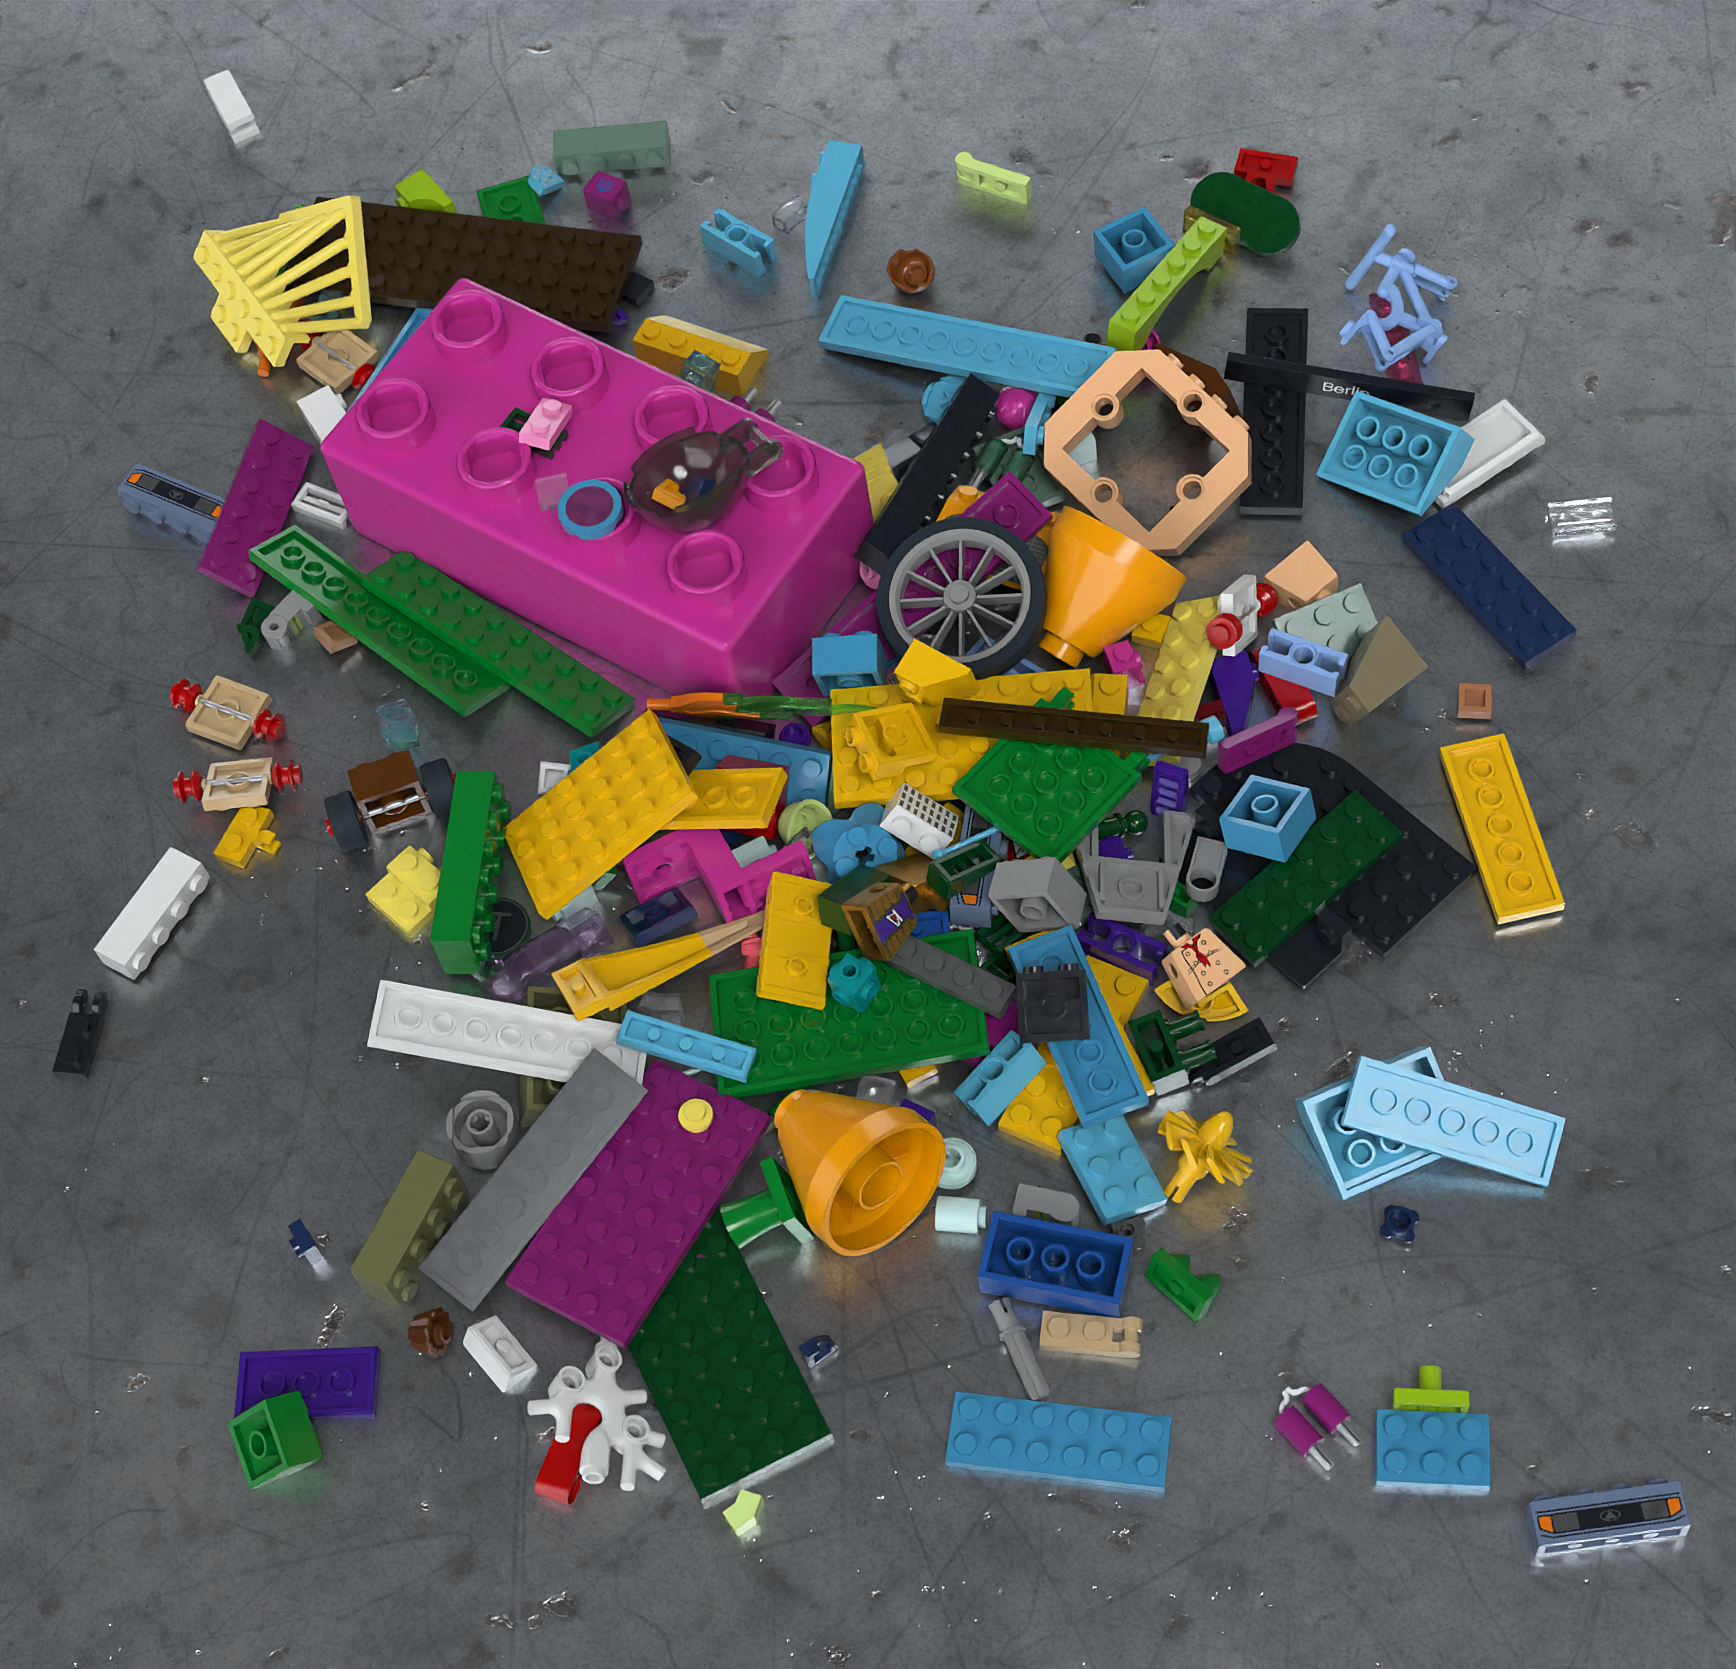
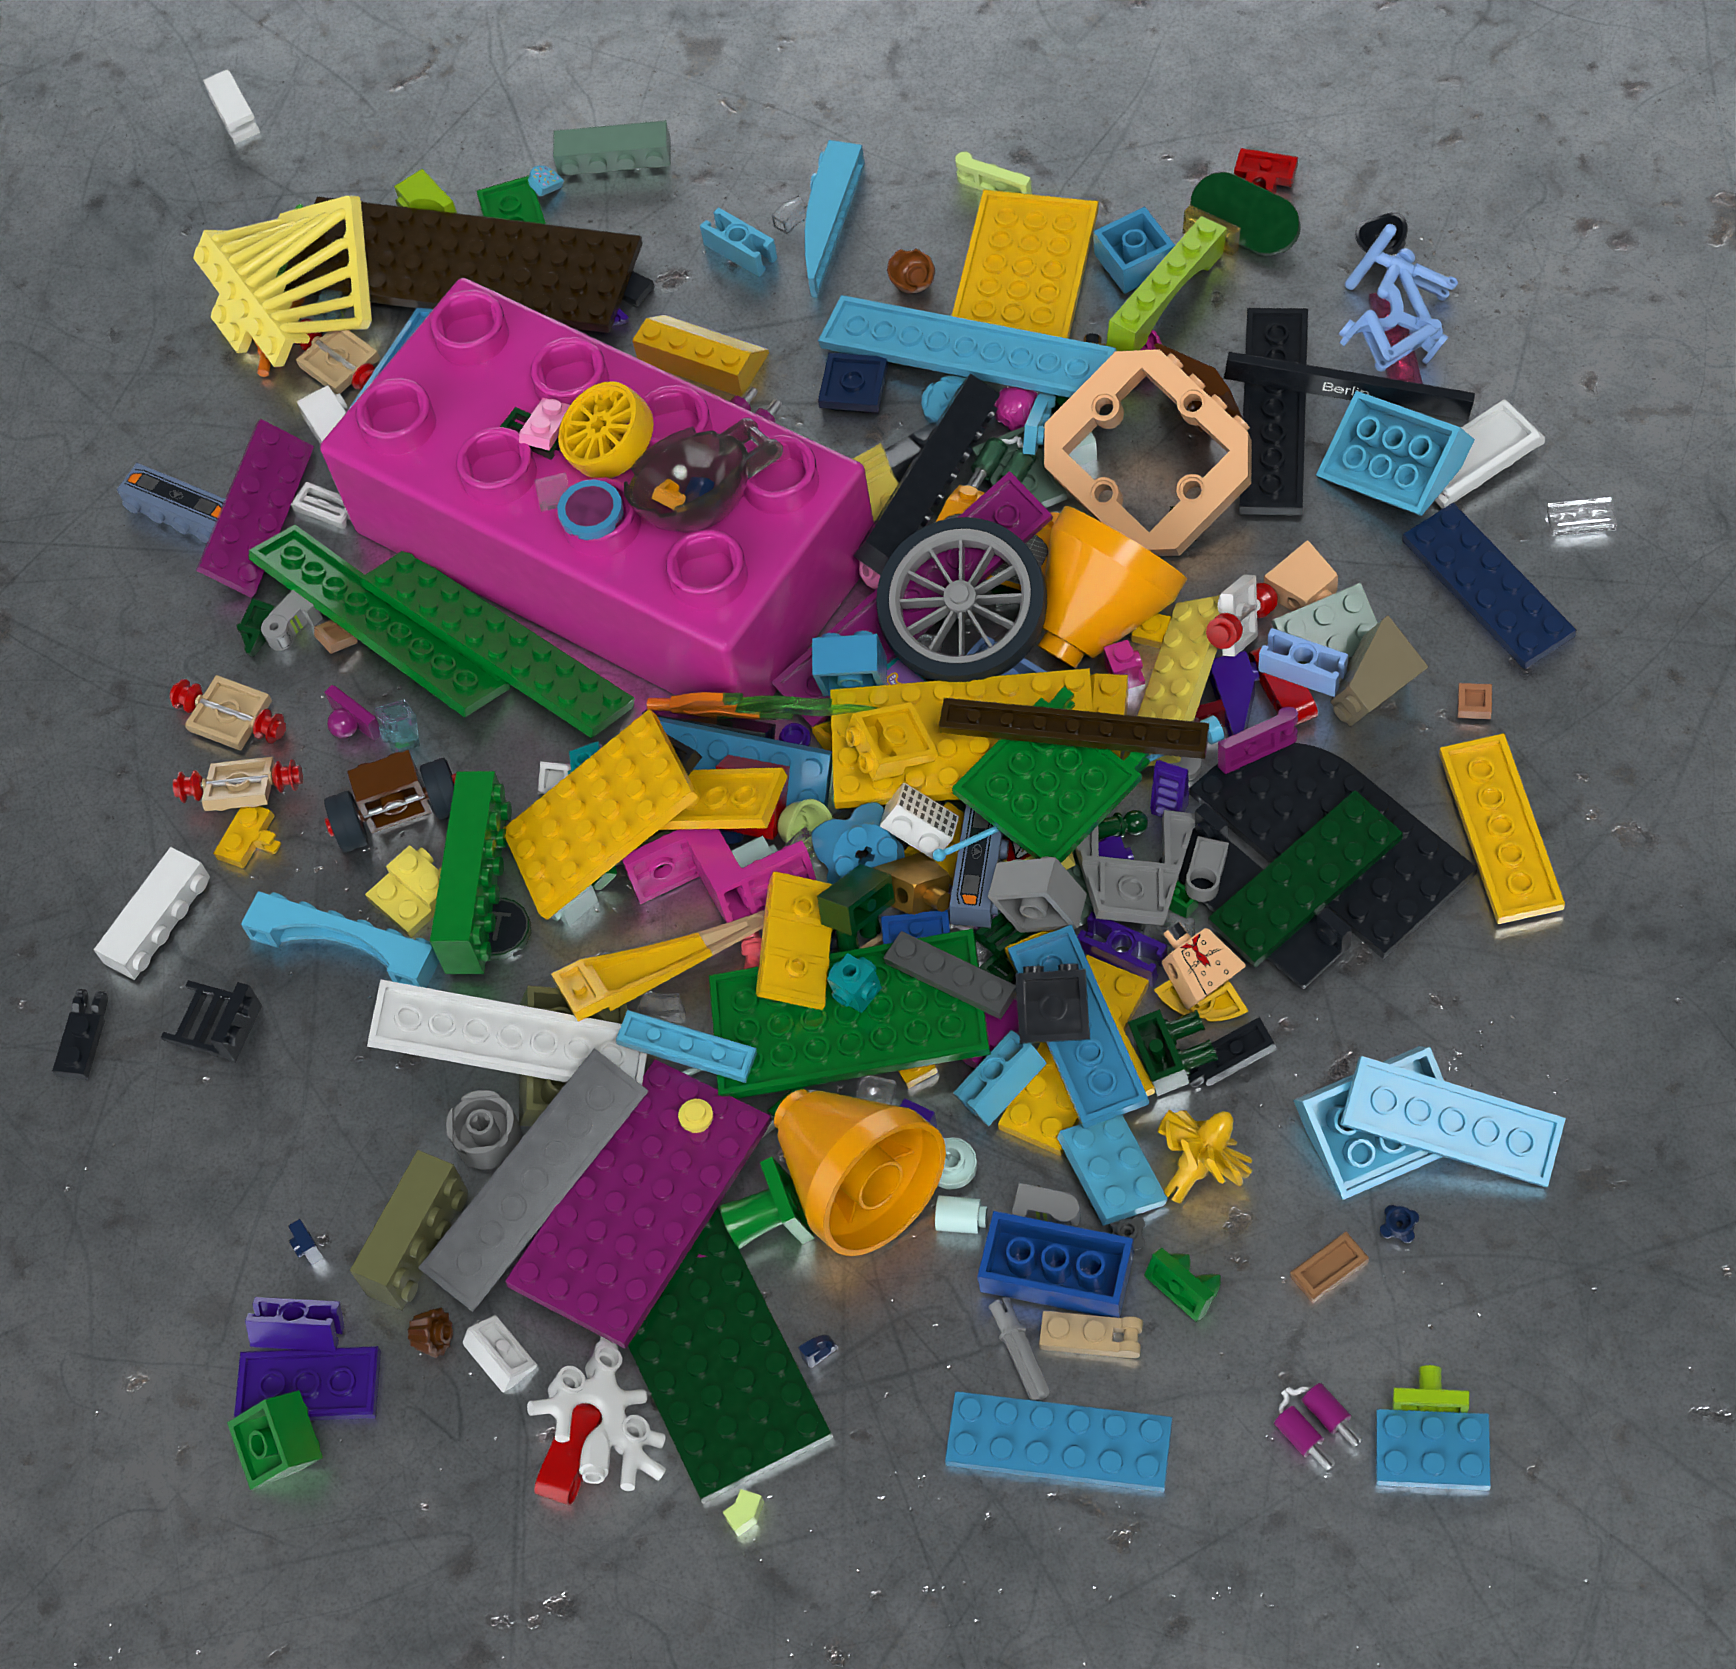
clear purple arch [472,907,615,1004] -> none
magenta brick [583,170,631,220] -> none
dark blue plate [619,887,699,948] -> none
clear light blue brick [679,350,721,393] -> none
pearl gold torso [841,882,918,961] -> none
yellow slope [894,638,980,706] -> none
dark green slope [926,839,1003,900] -> none
dark azure brick [1219,775,1316,863] -> none
sand blue brick [1526,1478,1691,1557] -> none
none -> black plate [161,980,262,1063]
none -> medium azure arch [241,891,439,988]
none -> dark purple piece [245,1297,345,1352]
none -> magenta tile [324,685,382,741]
none -> yellow piece [558,381,654,478]
none -> dark blue plate [818,352,888,413]
none -> yellow plate [951,190,1099,339]
none -> medium nougat tile [1290,1232,1369,1303]
none -> black helmet [1355,212,1408,256]

